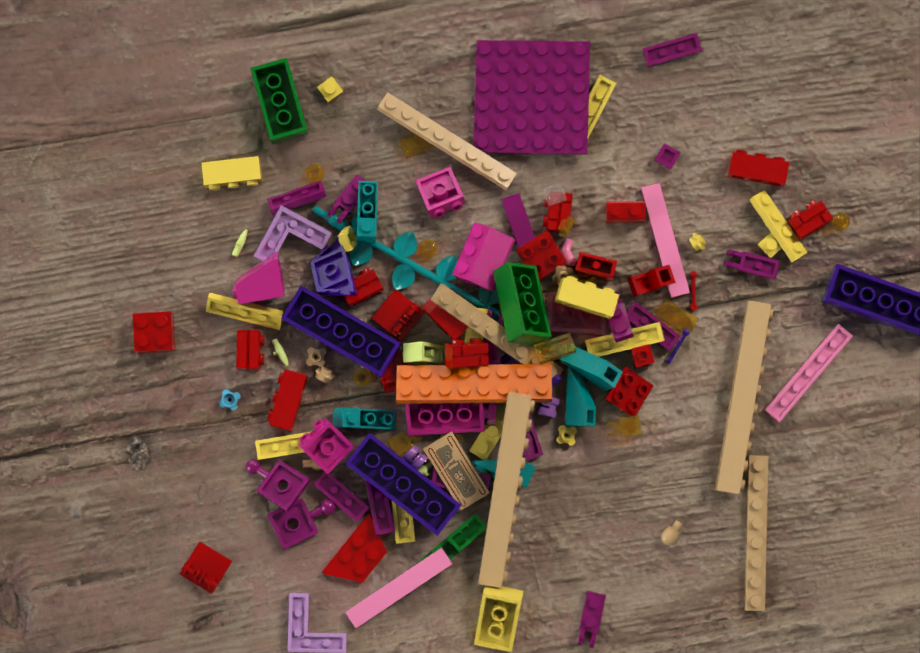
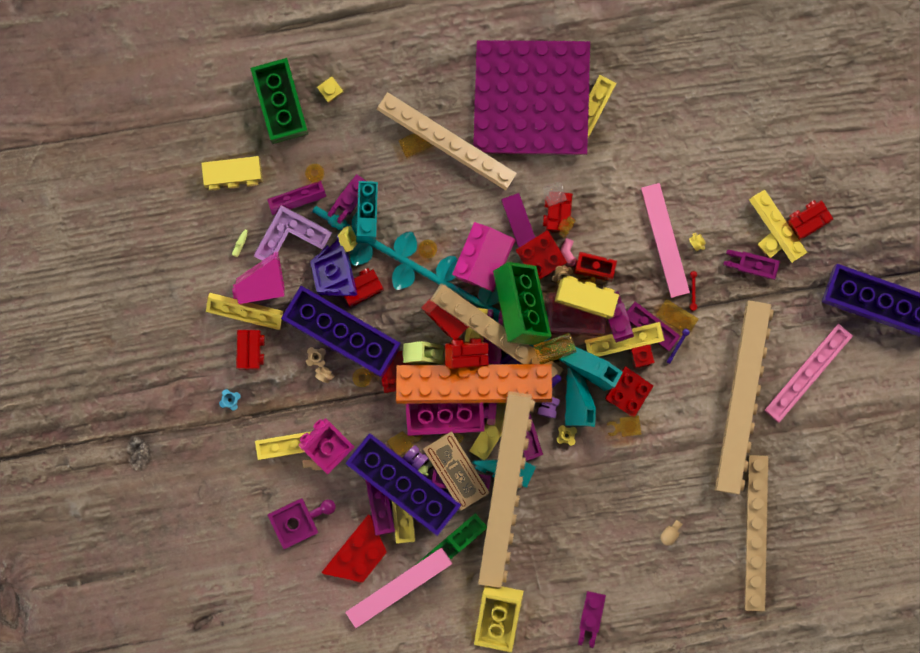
red brick [132,311,176,354] -> none
red hinge [179,541,232,594] -> none
magenta plate [246,459,311,512] -> none
red brick [267,369,308,432] -> none
yellowish green helmet [271,338,289,366] -> none
lavender plate [288,593,347,653] -> none
magenta plate [313,472,369,522] -> none
teal slope [333,408,395,430] -> none
red hinge [372,289,425,342] -> none
dark pink plate [415,167,466,218] -> none
red brick [605,201,645,223] -> none
red brick [627,265,676,297] -> none
magenta plate [642,33,702,68] -> none
magenta plate [654,143,681,170] -> none
red brick [727,150,789,187] -> none
clear yellow plate [832,212,850,231] -> none

